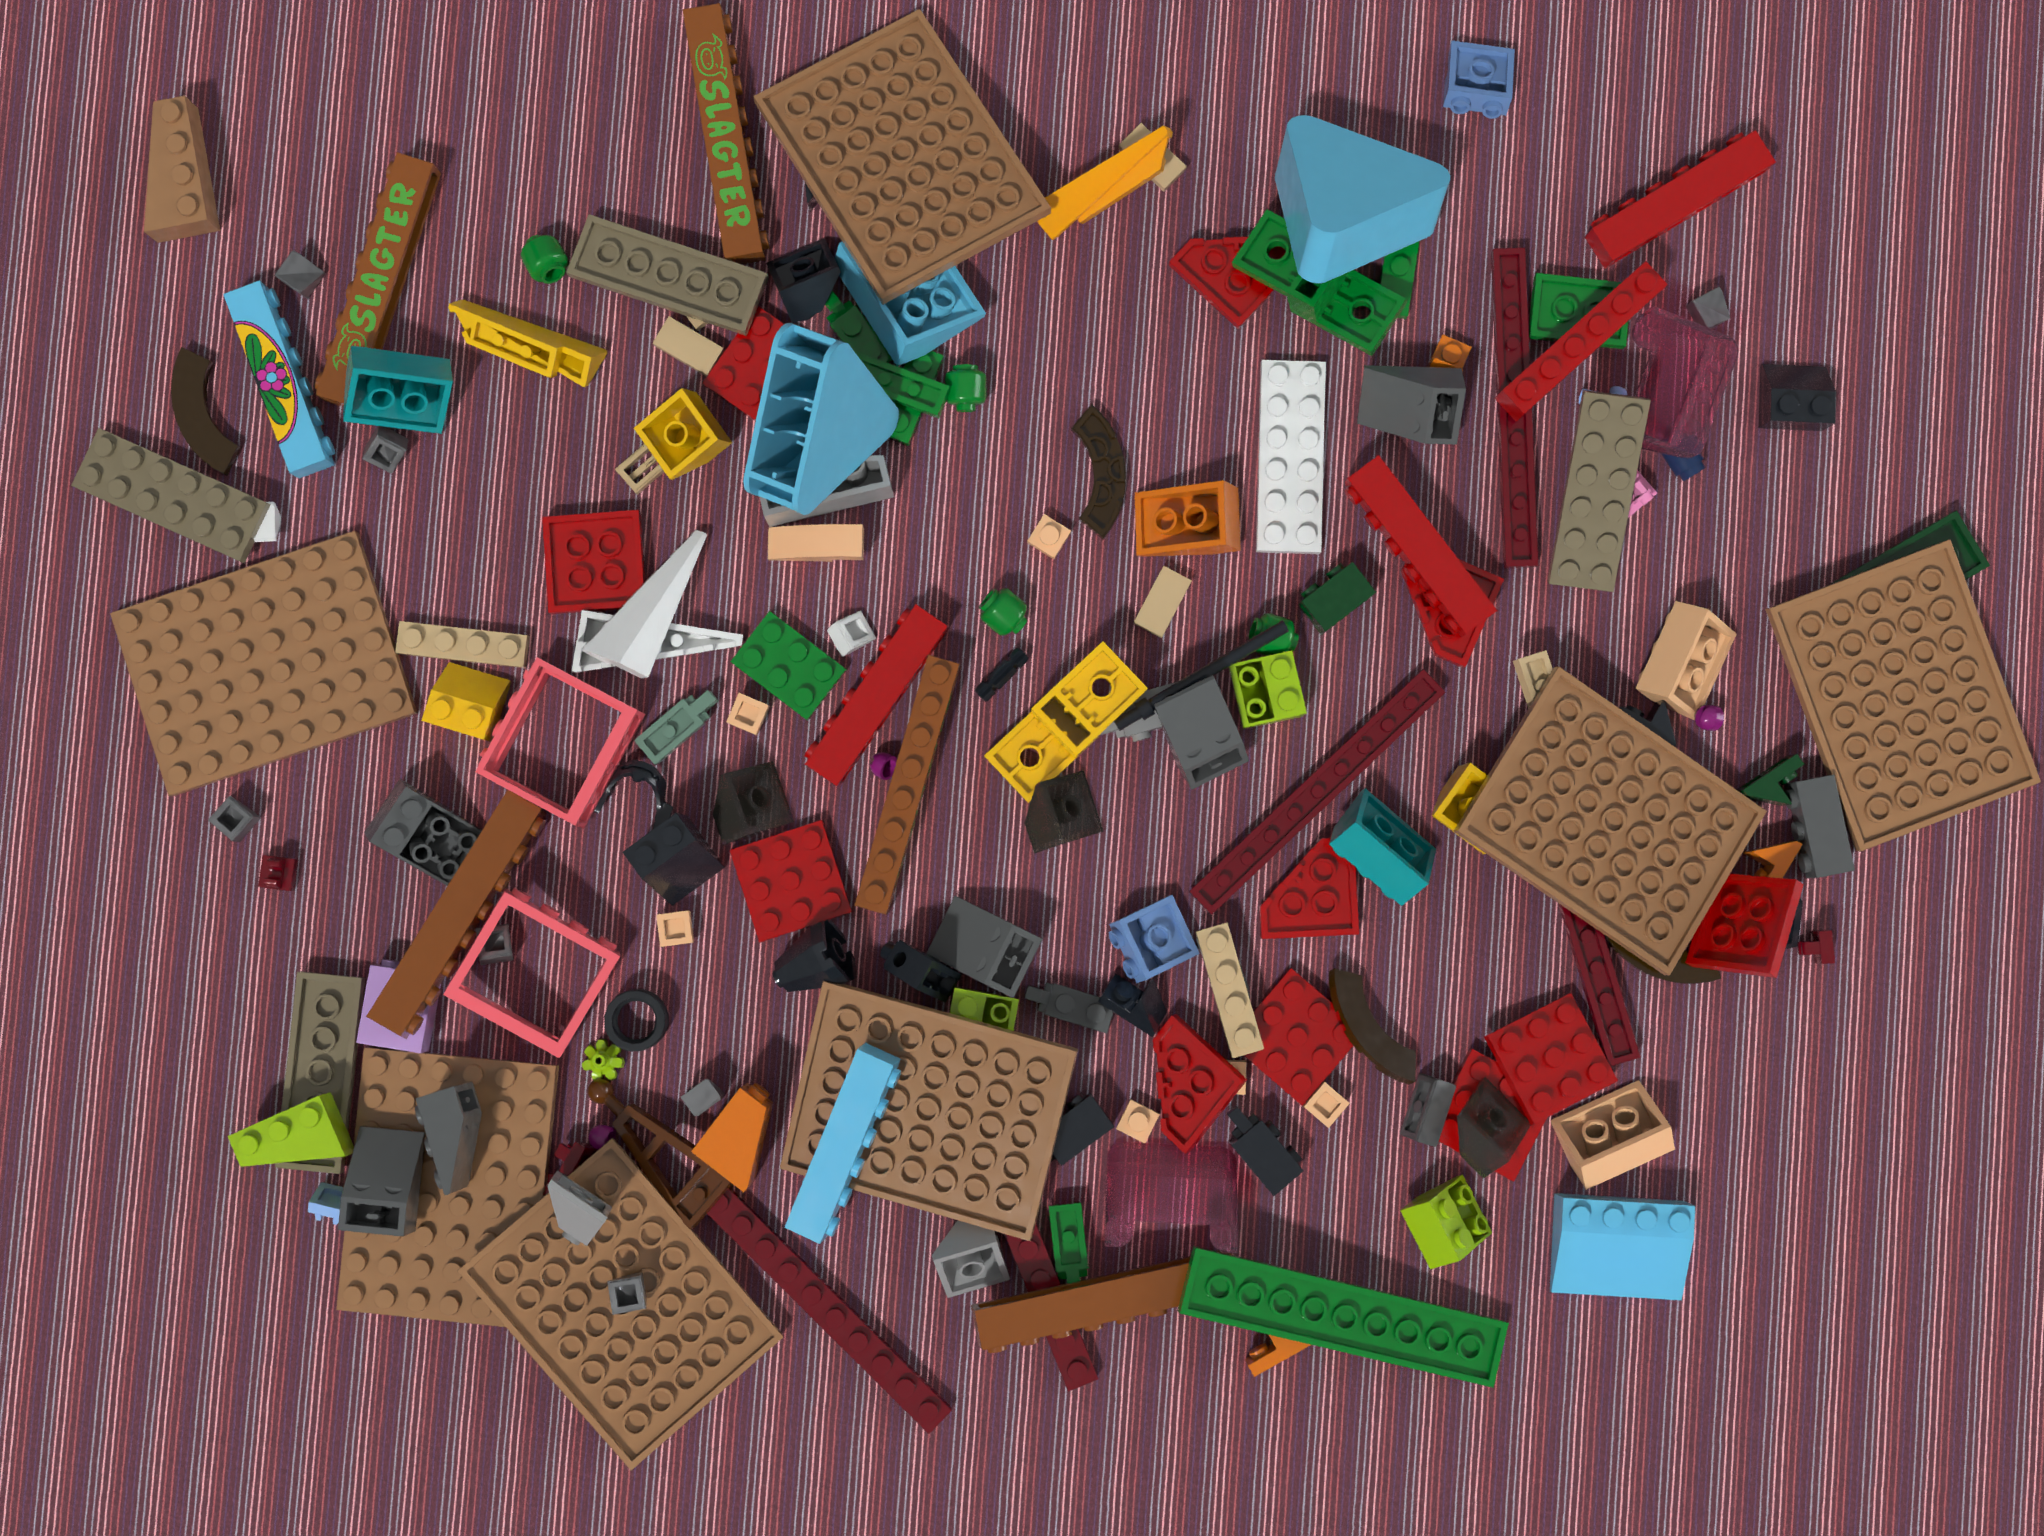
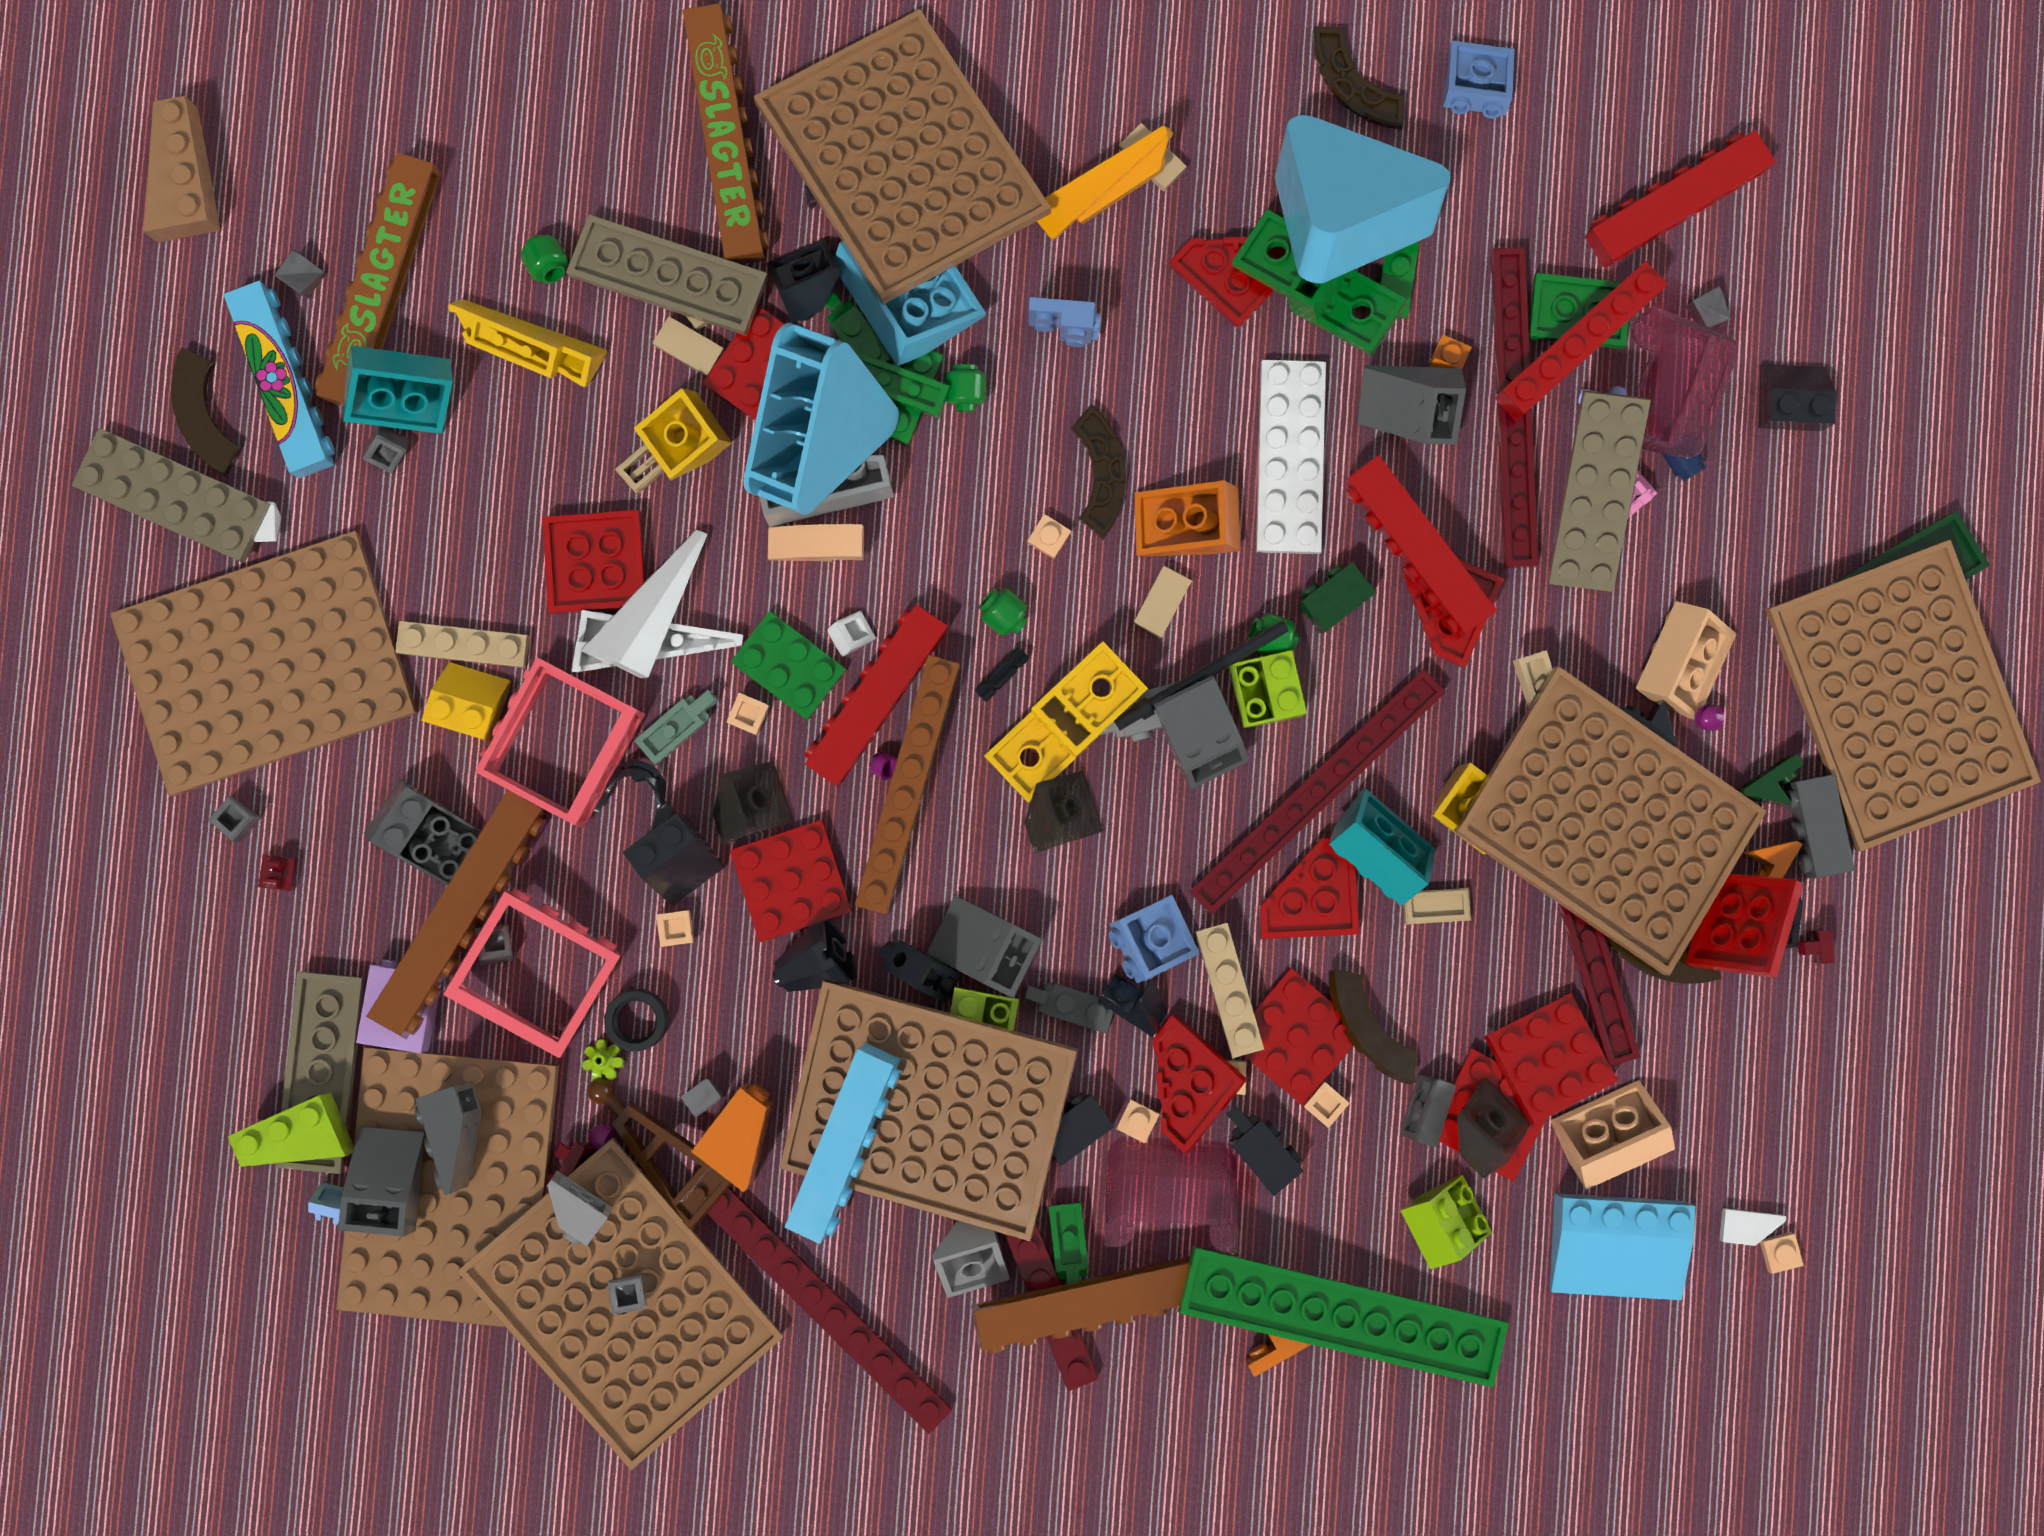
none -> medium blue plate [1029,297,1100,347]
none -> dark brown tile [1312,26,1405,130]
none -> tan tile [1403,888,1471,924]
none -> white tile [1719,1208,1786,1246]
none -> light nougat plate [1760,1232,1804,1274]

